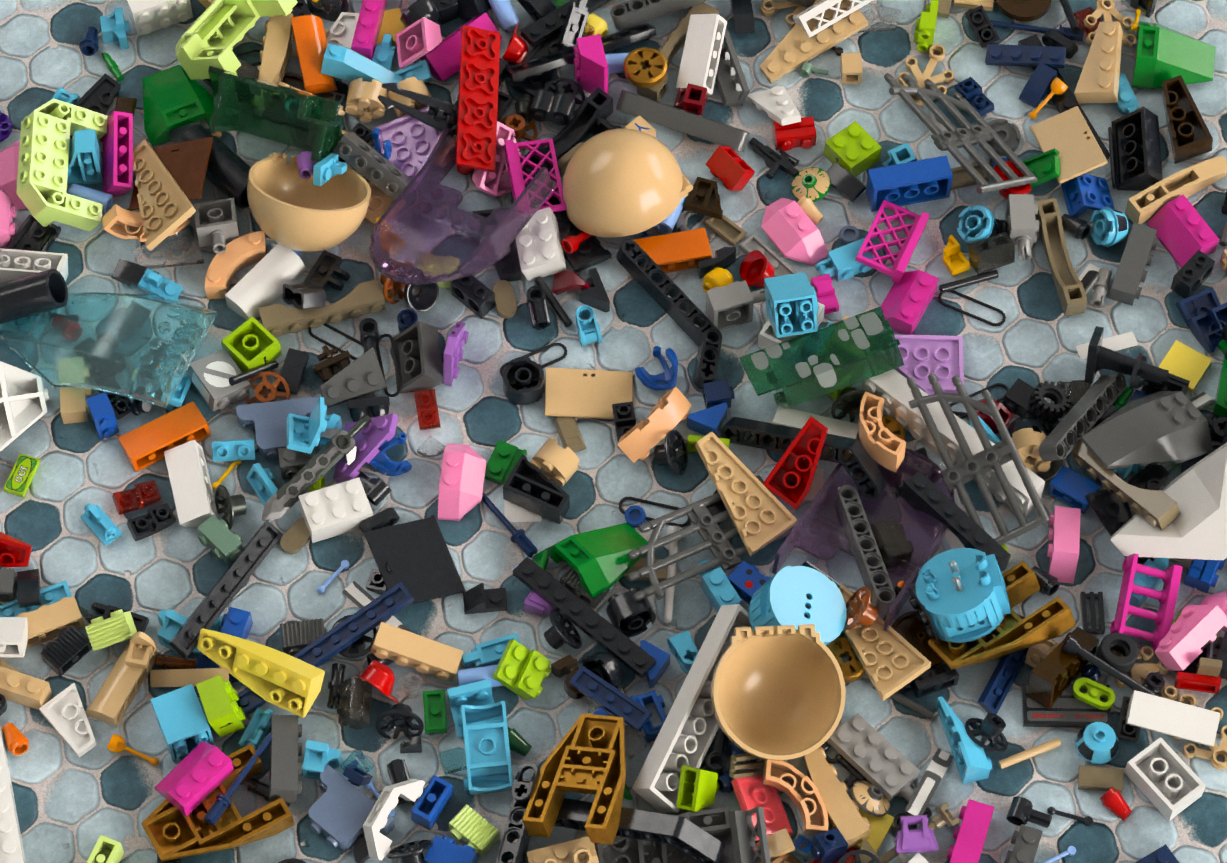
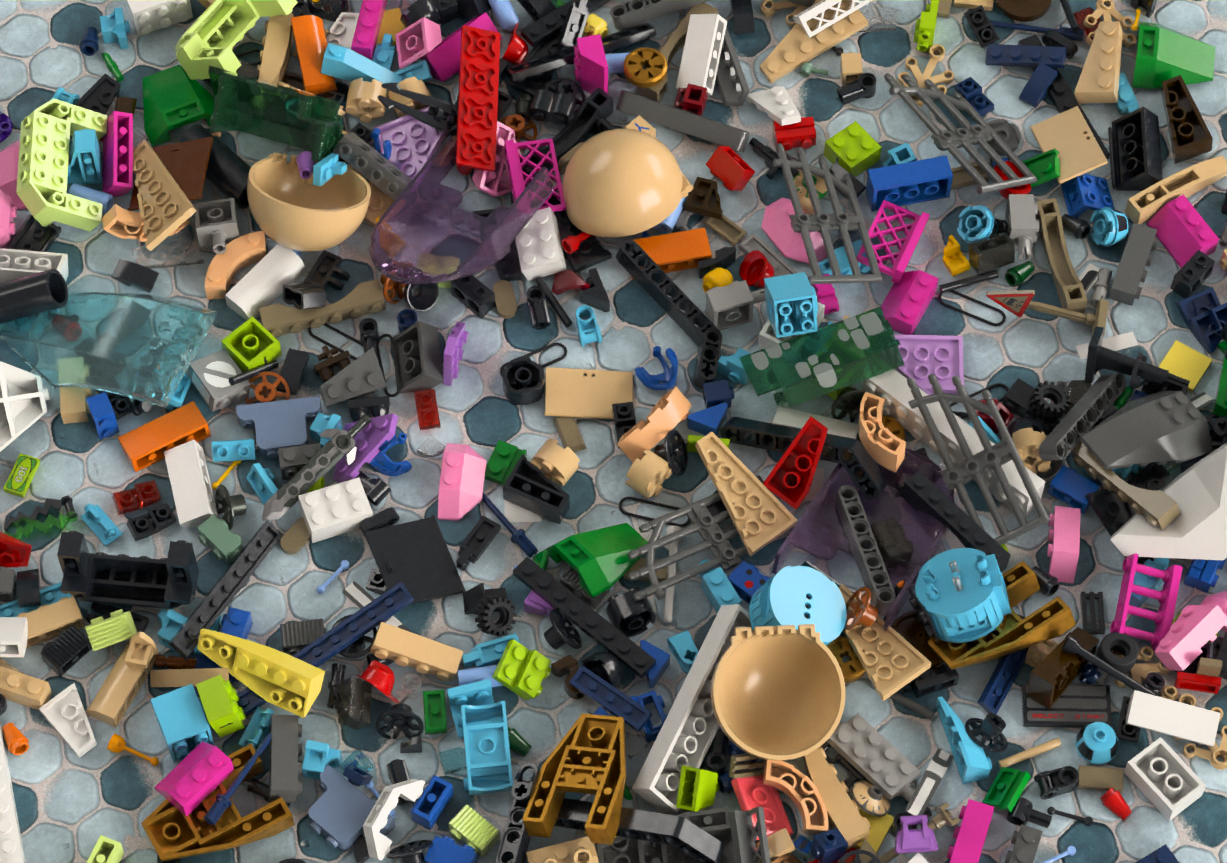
medium azure hinge [137,268,184,306] -> none
medium azure bracket [286,396,327,454] -> none
blue tile [625,505,646,528] -> none
light orange hinge [1029,77,1068,119] -> none
lime plate [1072,677,1115,710] -> none
none -> piece [3,495,78,540]
none -> black wedge [57,531,199,609]
none -> black hinge [456,516,501,571]
none -> black tyre [475,595,517,636]
none -> tan brick [625,449,673,498]
none -> medium azure brick [717,348,756,385]
none -> dark grey piece [773,143,883,284]
none -> black piece [837,73,876,105]
none -> green plate [982,767,1031,812]
none -> dark tan piece [986,290,1109,338]
none -> dark green cone [1005,261,1035,287]
none -> black piece [1034,766,1079,800]

